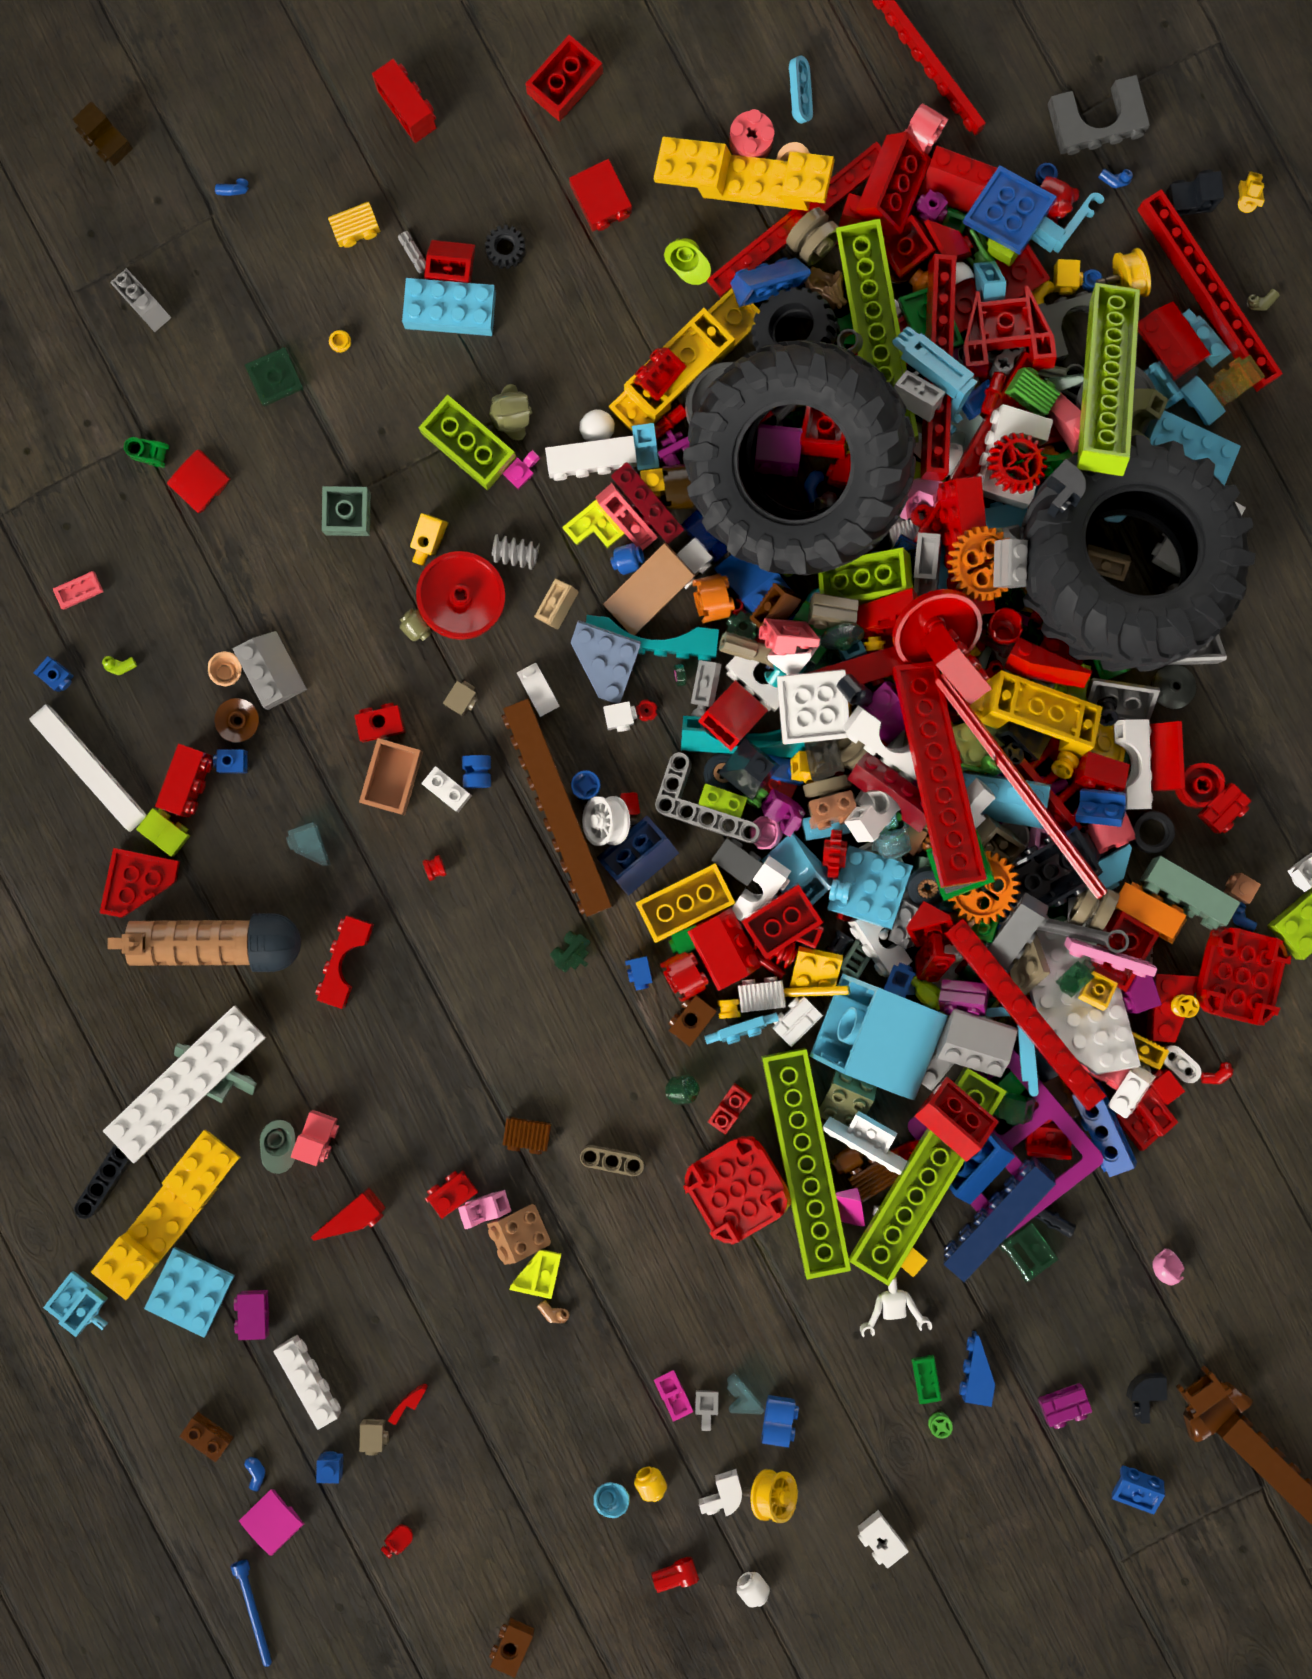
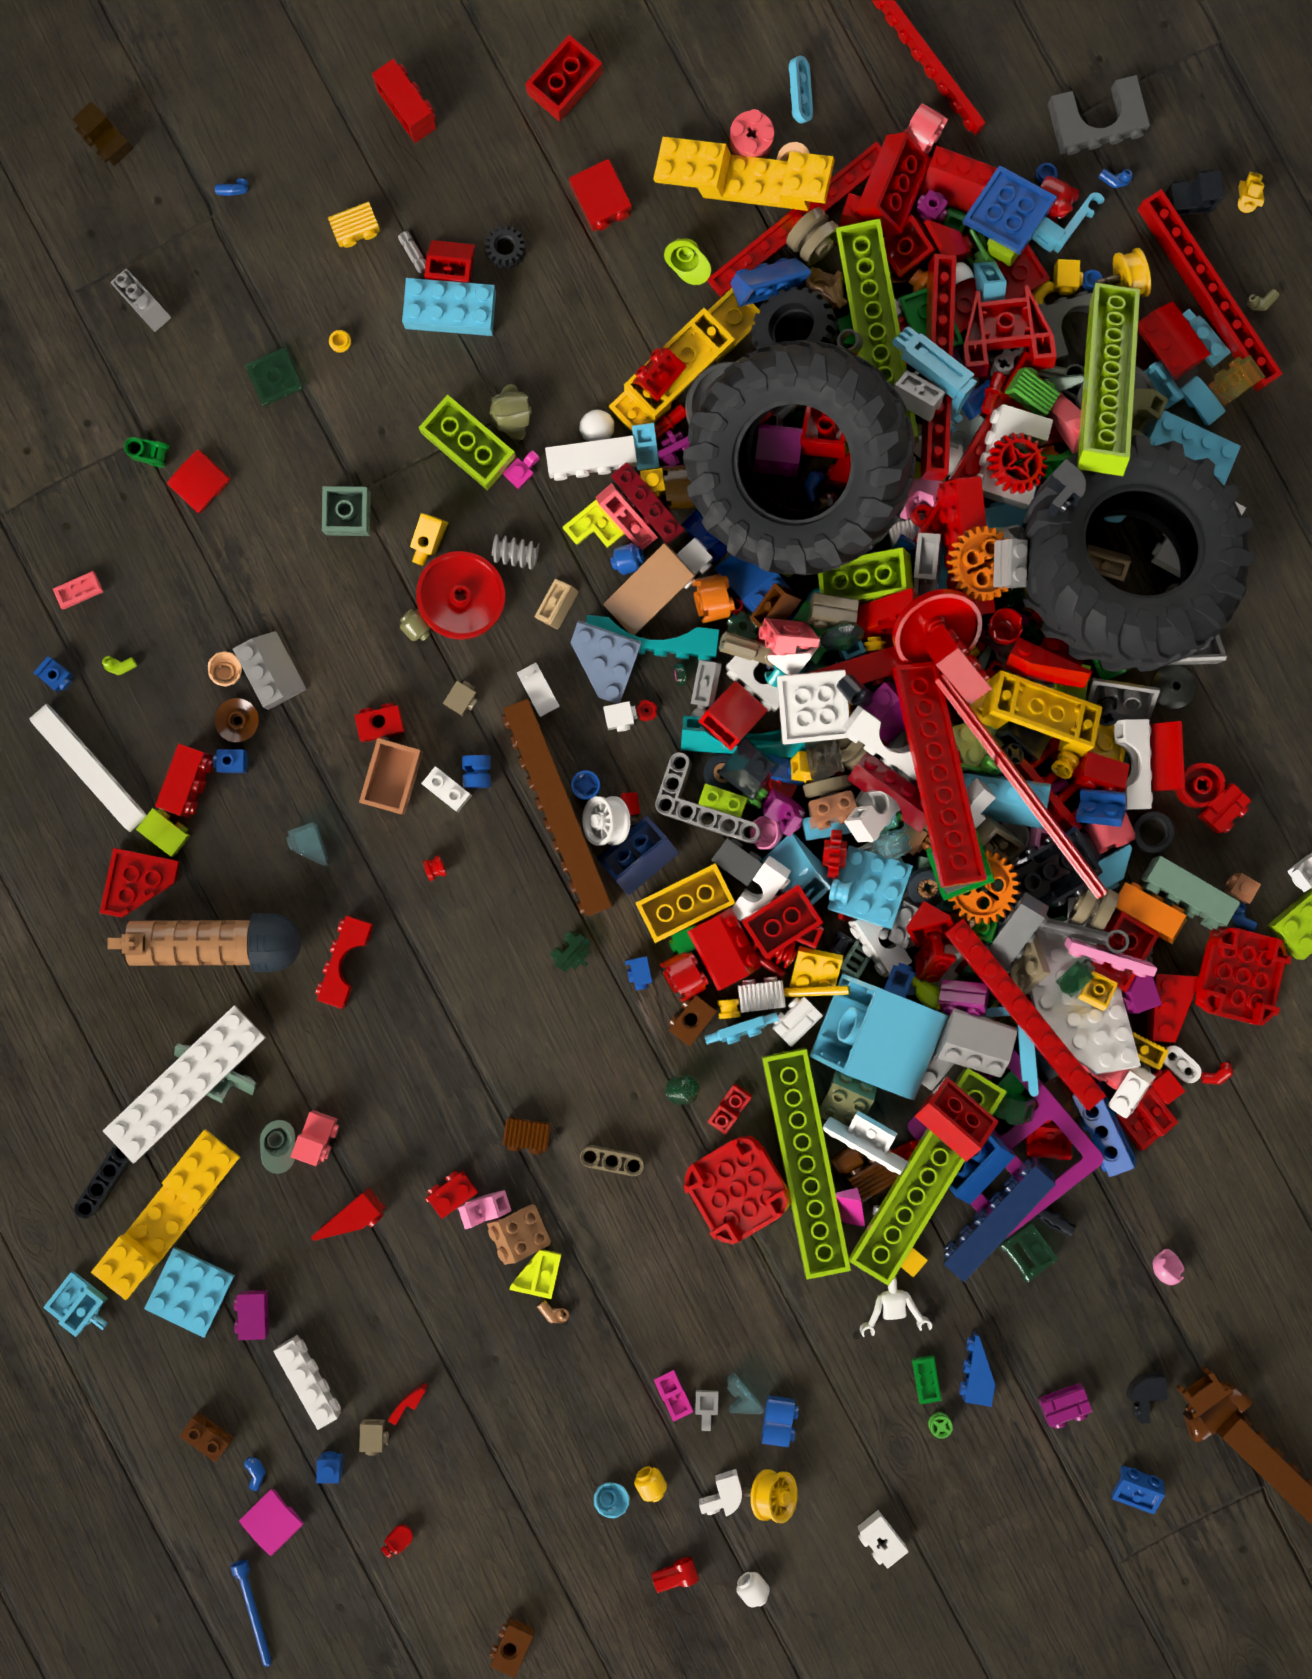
yellow wheel [1171,994,1200,1018] -> none

